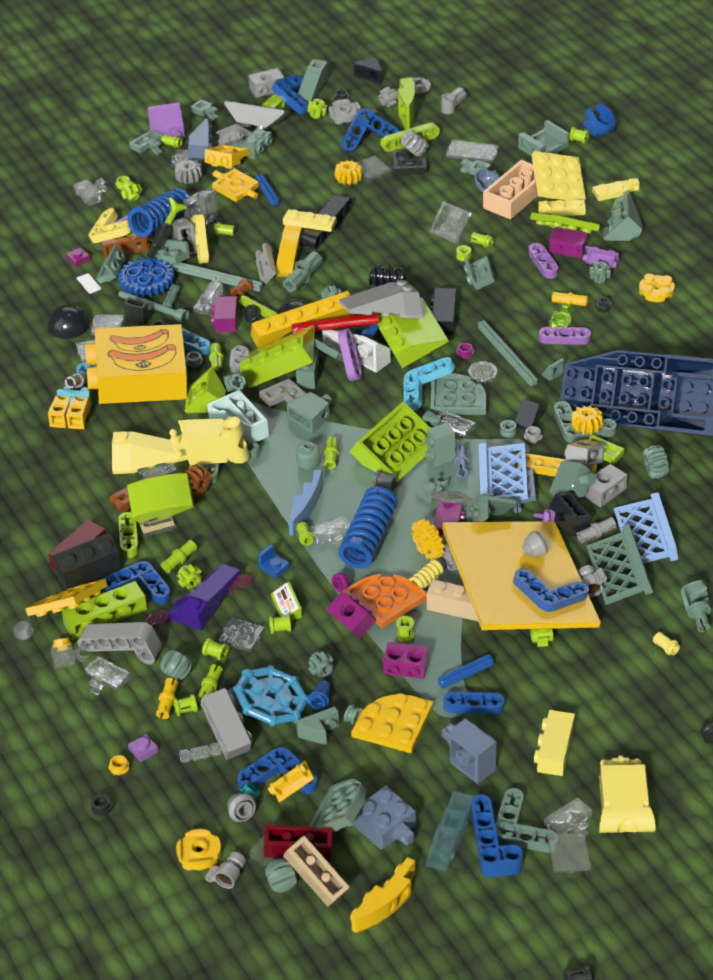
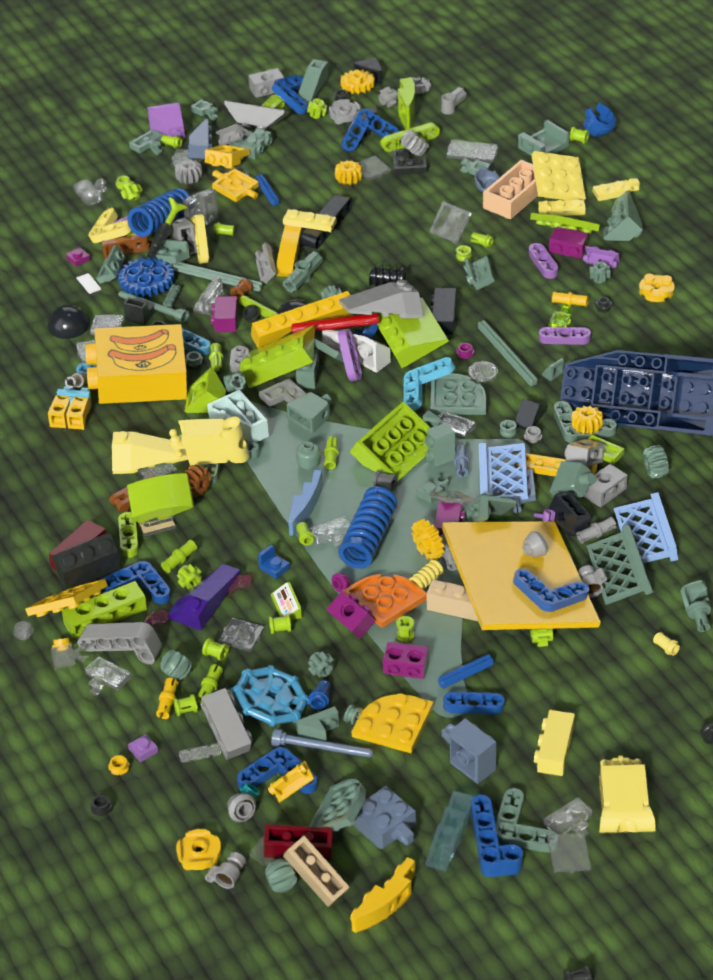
none -> sand blue piece [271,728,374,757]
none -> yellow gear [341,69,374,94]

